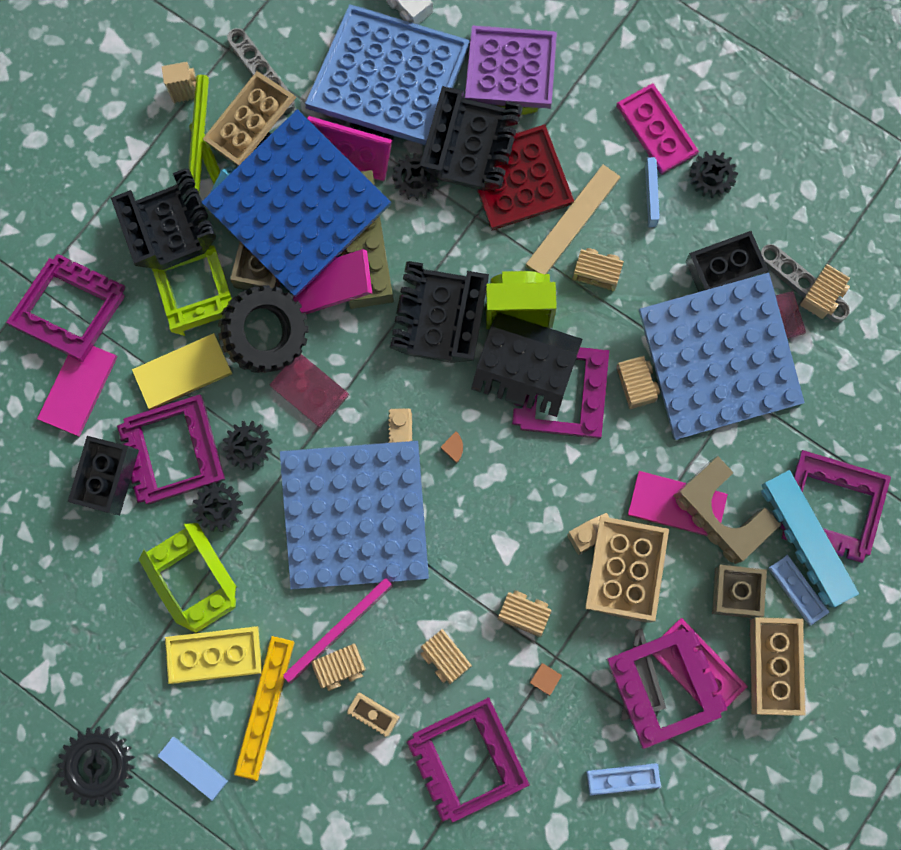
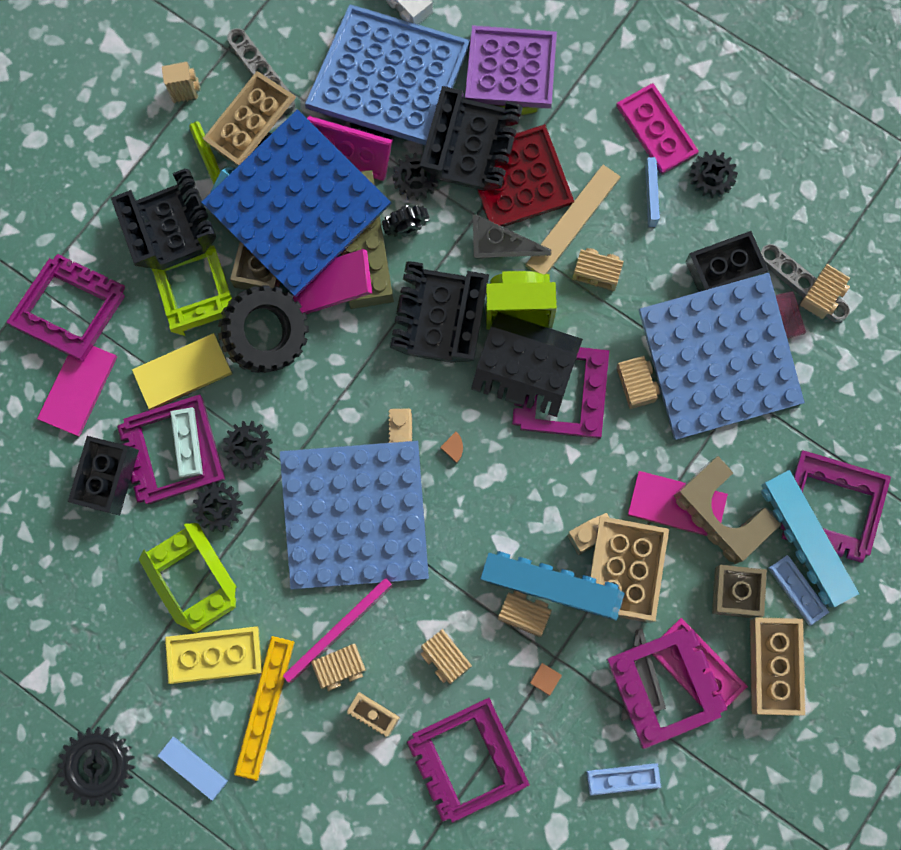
lime axle [188,75,209,191] -> none
clear pink tile [269,354,350,428] -> none
none -> light aqua tile [170,407,203,479]
none -> black gear [382,205,430,237]
none -> dark grey wing [472,215,552,258]
none -> dark azure brick [481,551,625,621]

